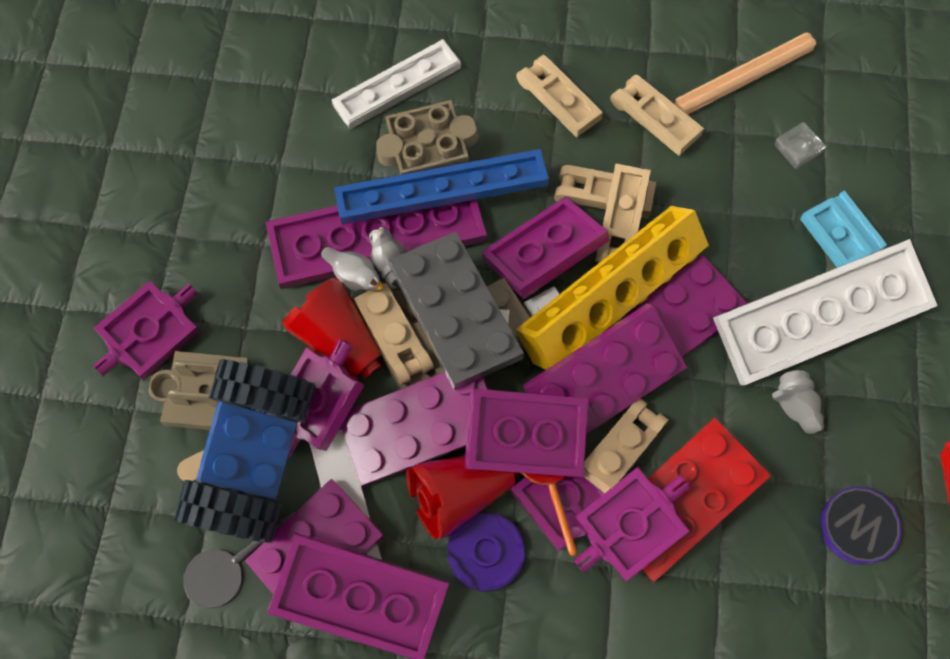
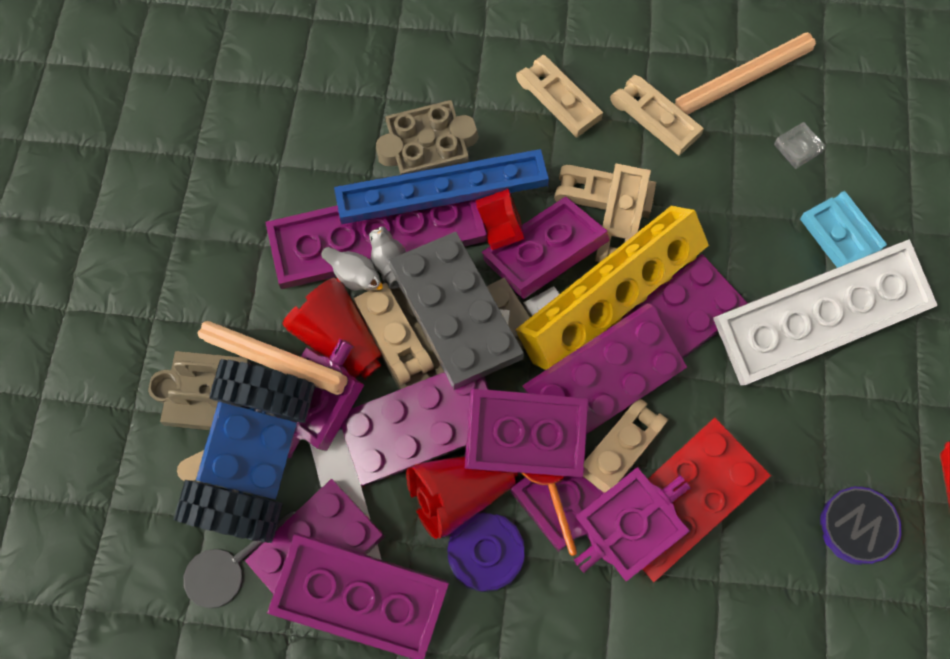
magenta plate [92,281,200,381] -> none
white tile [332,40,461,129] -> none
light grey animal [772,370,825,434] -> none
none -> light nougat axle [198,321,348,395]
none -> red panel [476,189,525,250]

